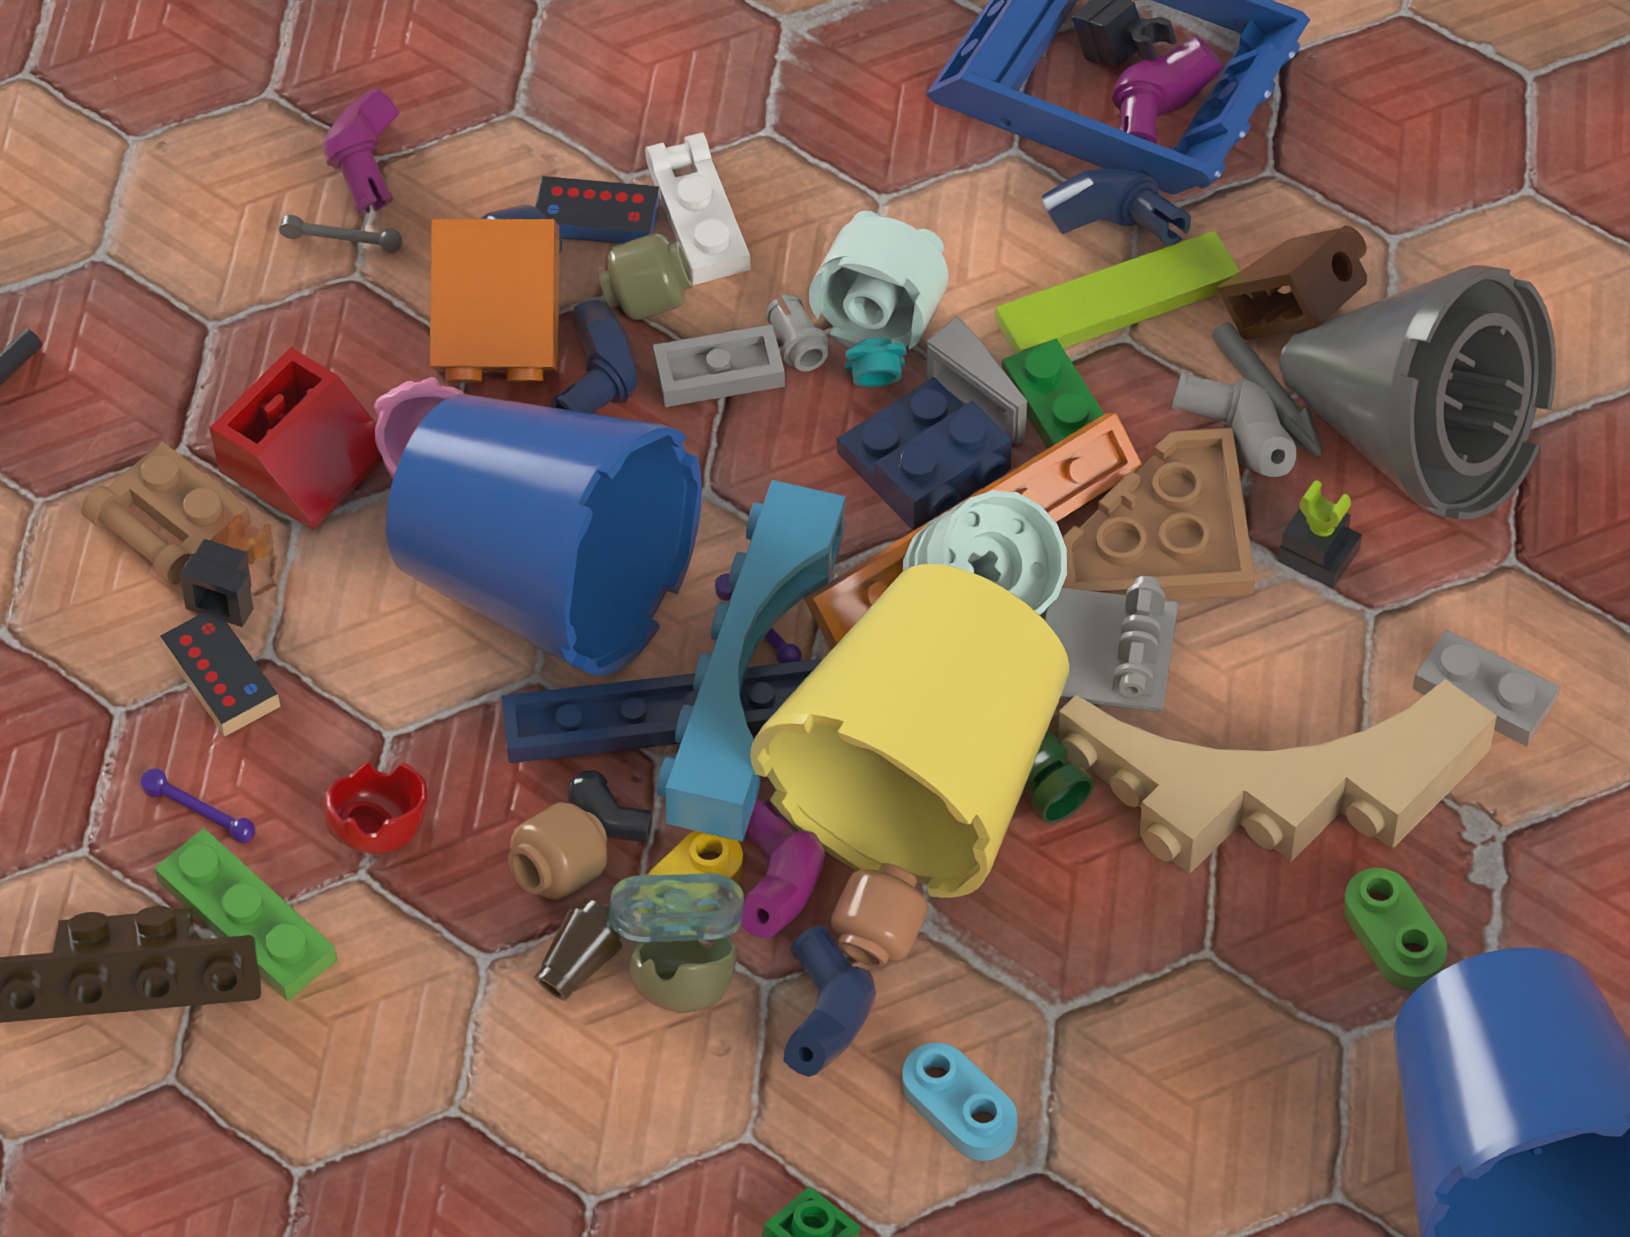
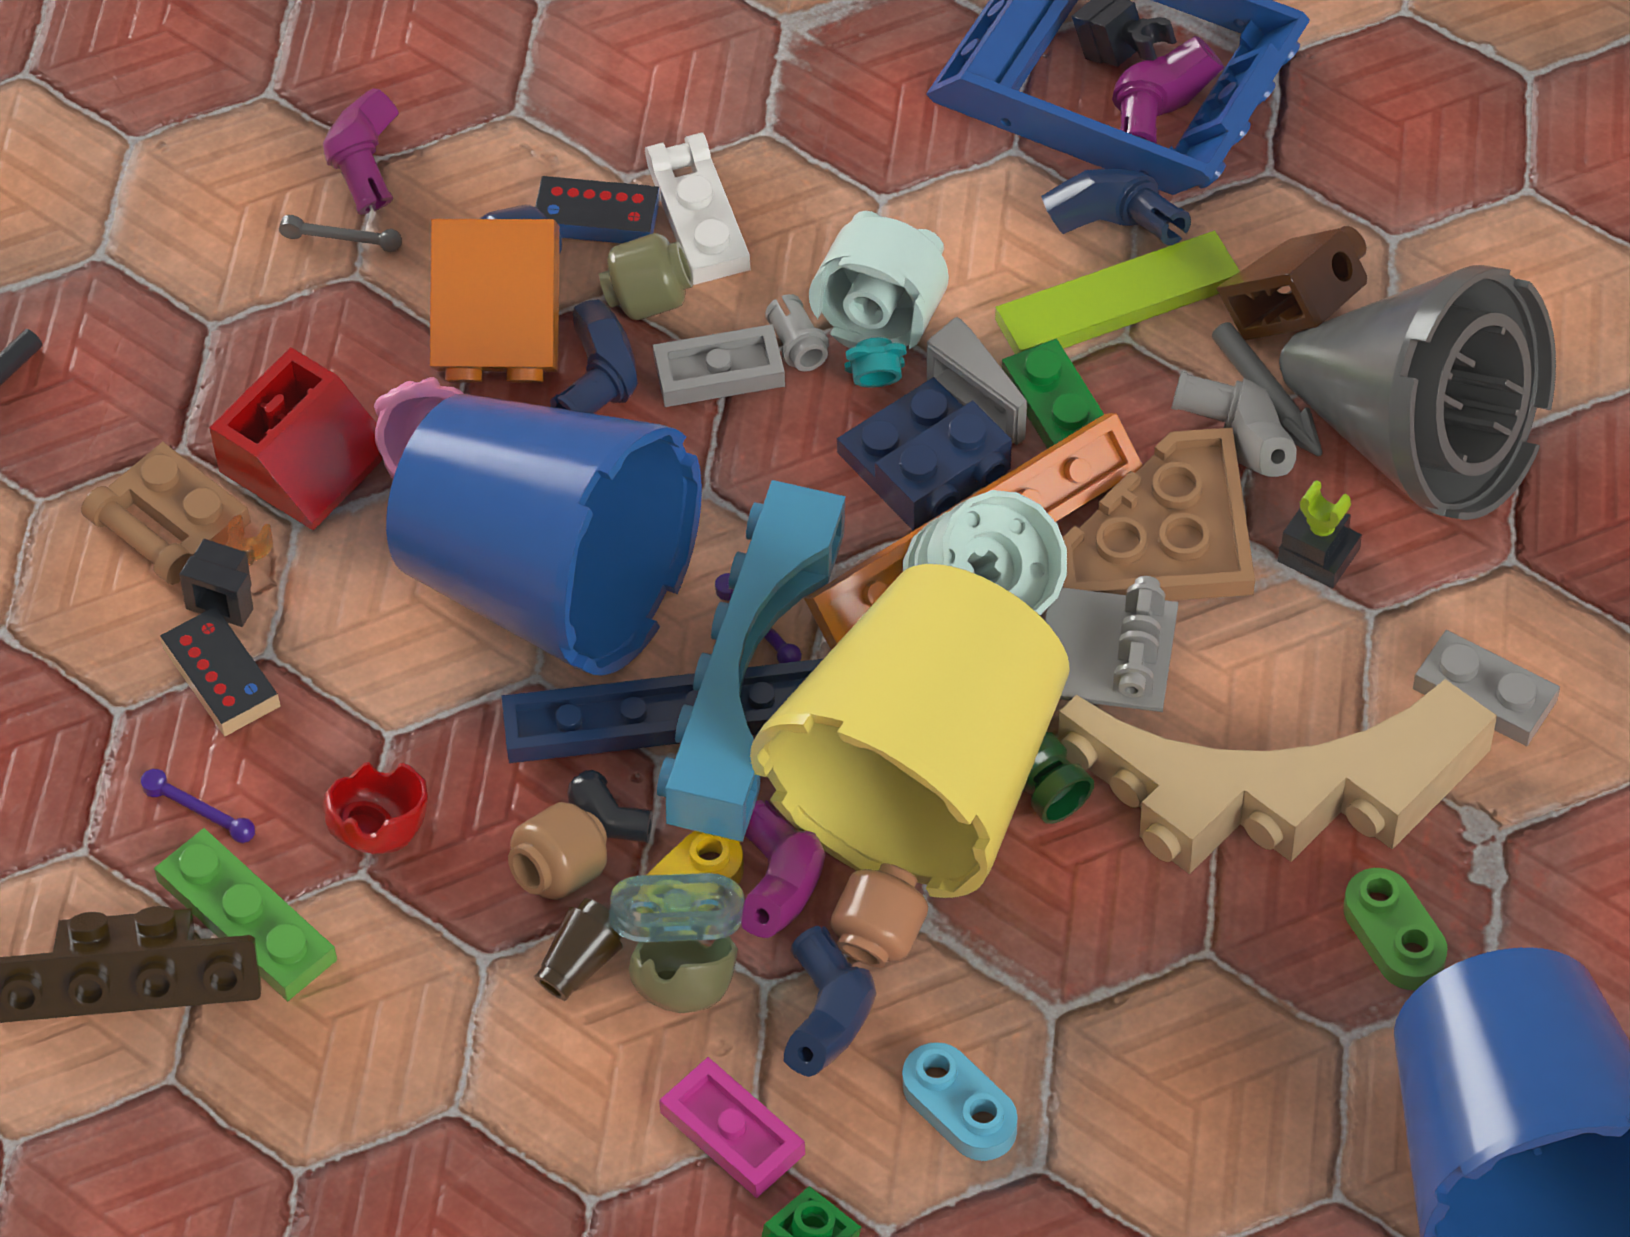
none -> dark pink plate [659,1057,805,1198]

